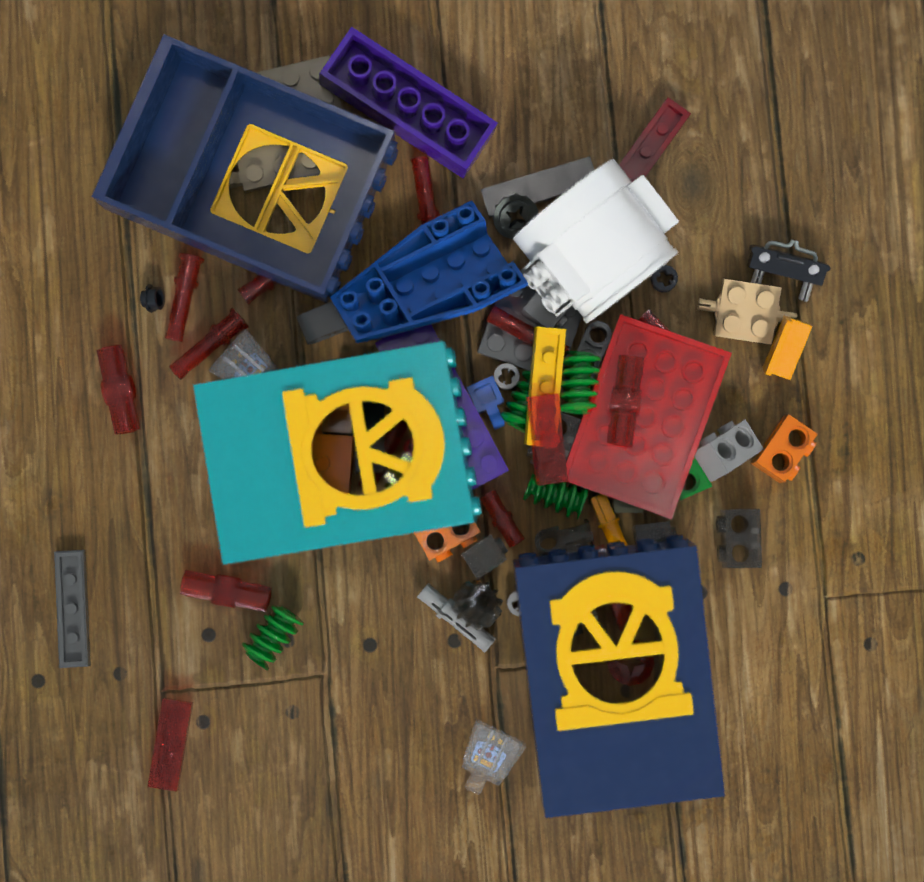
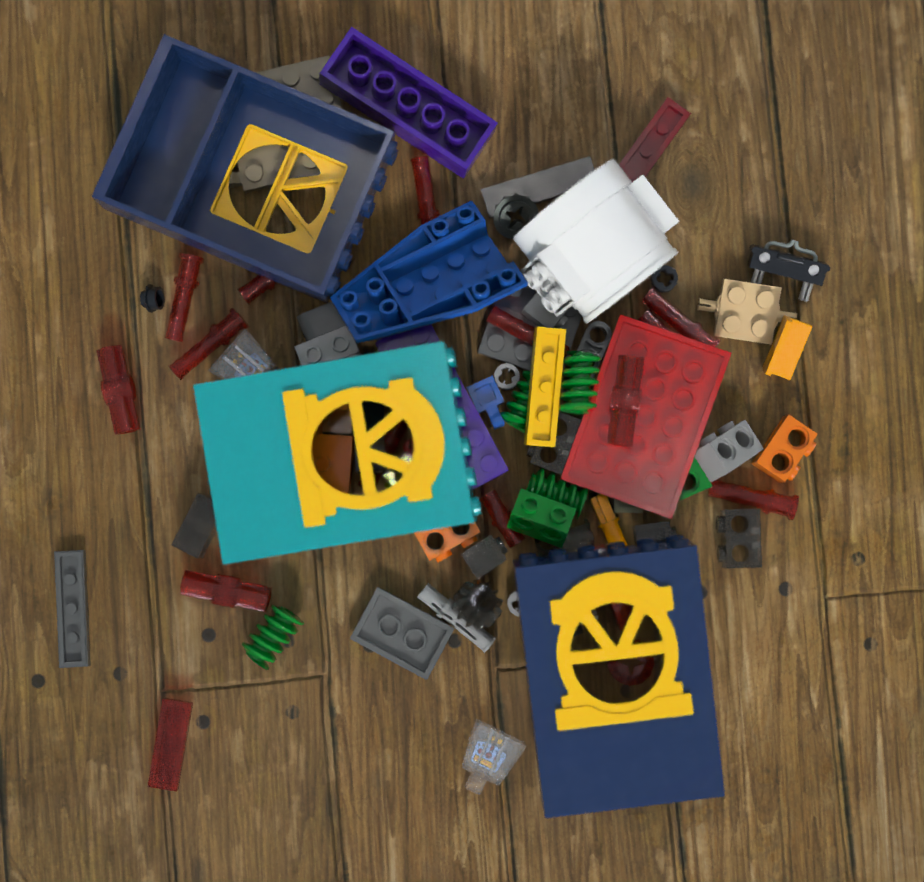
clear red plate [527,393,568,486] -> none
none -> clear smoke brick [171,493,217,559]
none -> light grey brick [294,326,361,366]
none -> dark grey plate [350,587,455,680]
none -> green brick [507,488,576,548]
none -> clear red pin [641,288,721,347]
none -> clear red pin [708,480,799,520]

